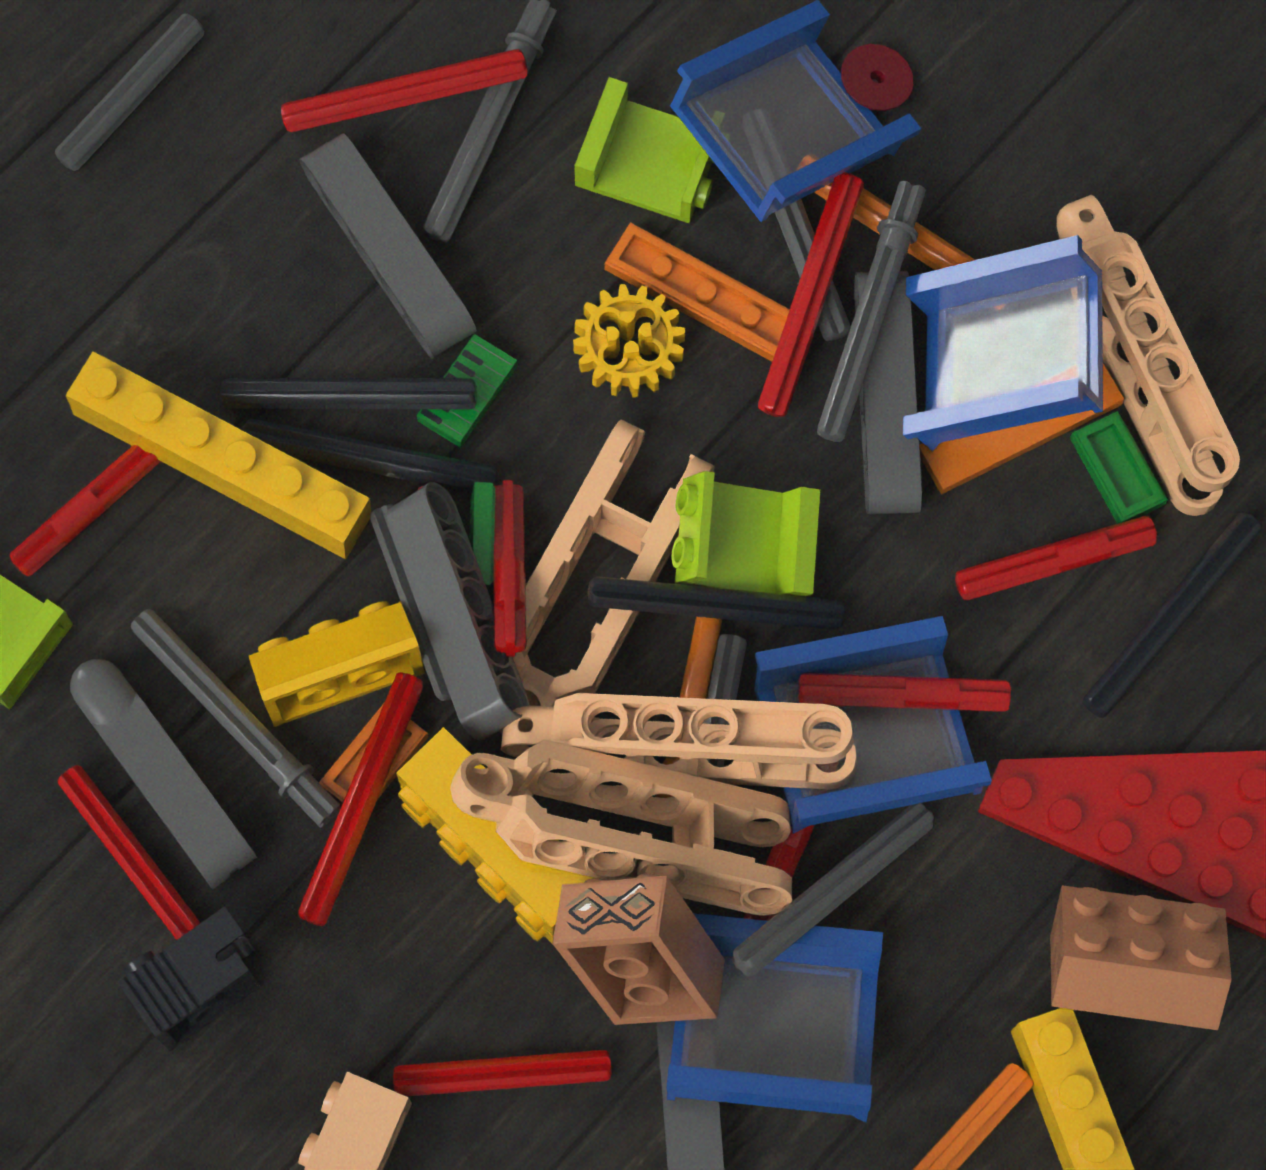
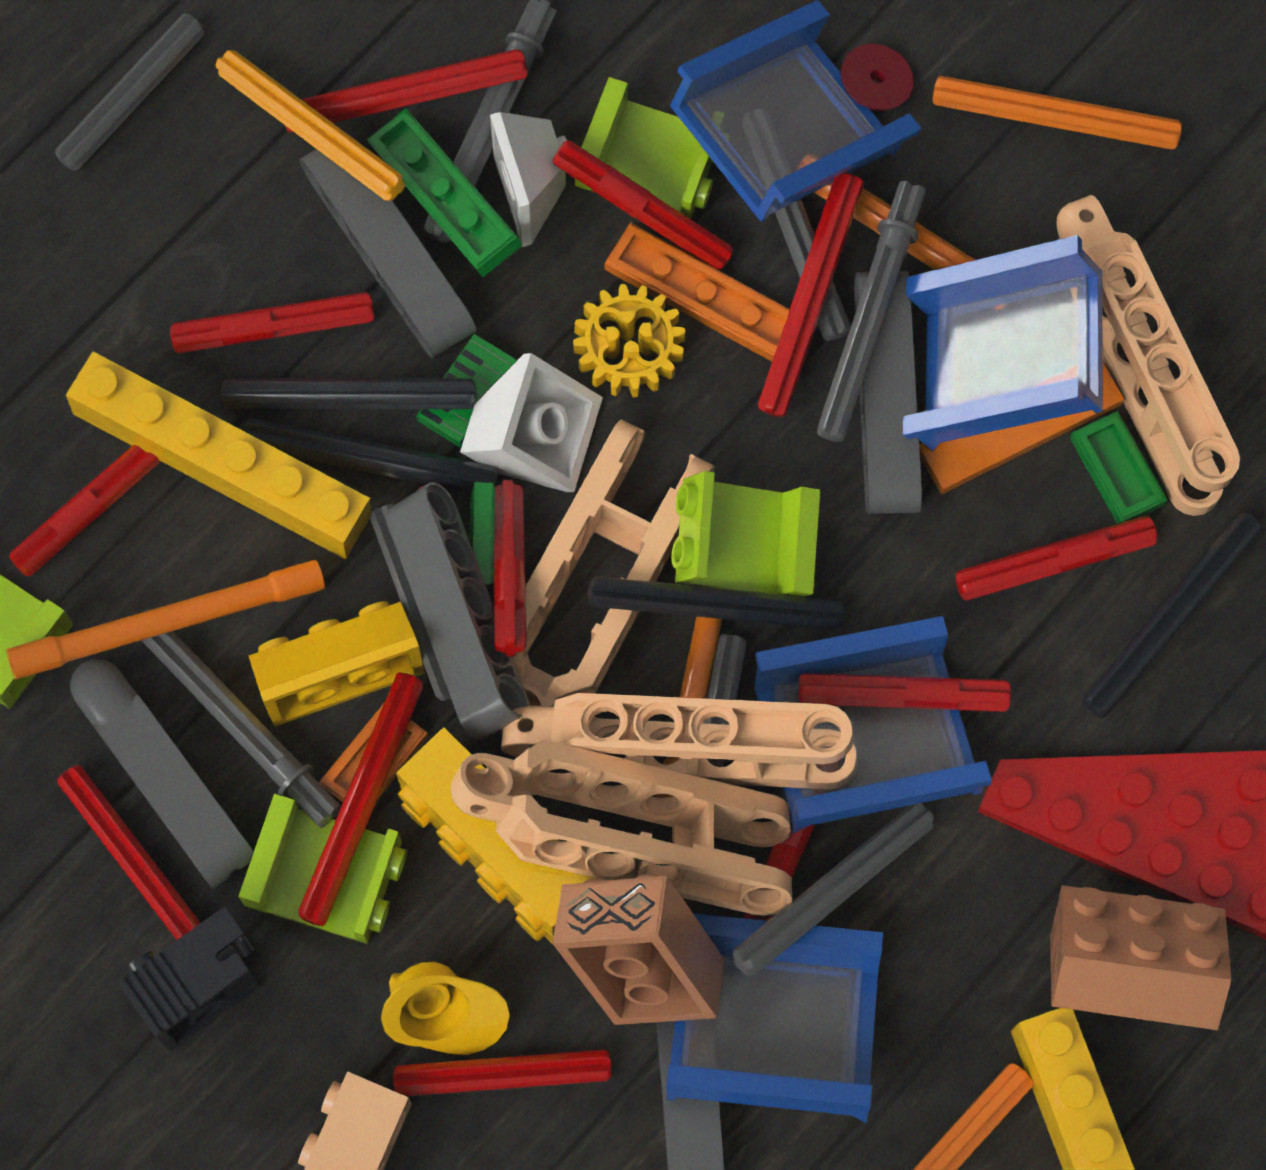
none -> orange piece [6,560,325,680]
none -> red axle [170,292,374,353]
none -> light orange axle [215,50,405,201]
none -> lime panel [239,794,407,944]
none -> green tile [367,108,523,277]
none -> yellow piece [381,962,510,1055]
none -> white slope [460,353,603,492]
none -> white slope [490,112,567,247]
none -> red axle [553,140,733,270]
none -> orange axle [932,76,1182,150]

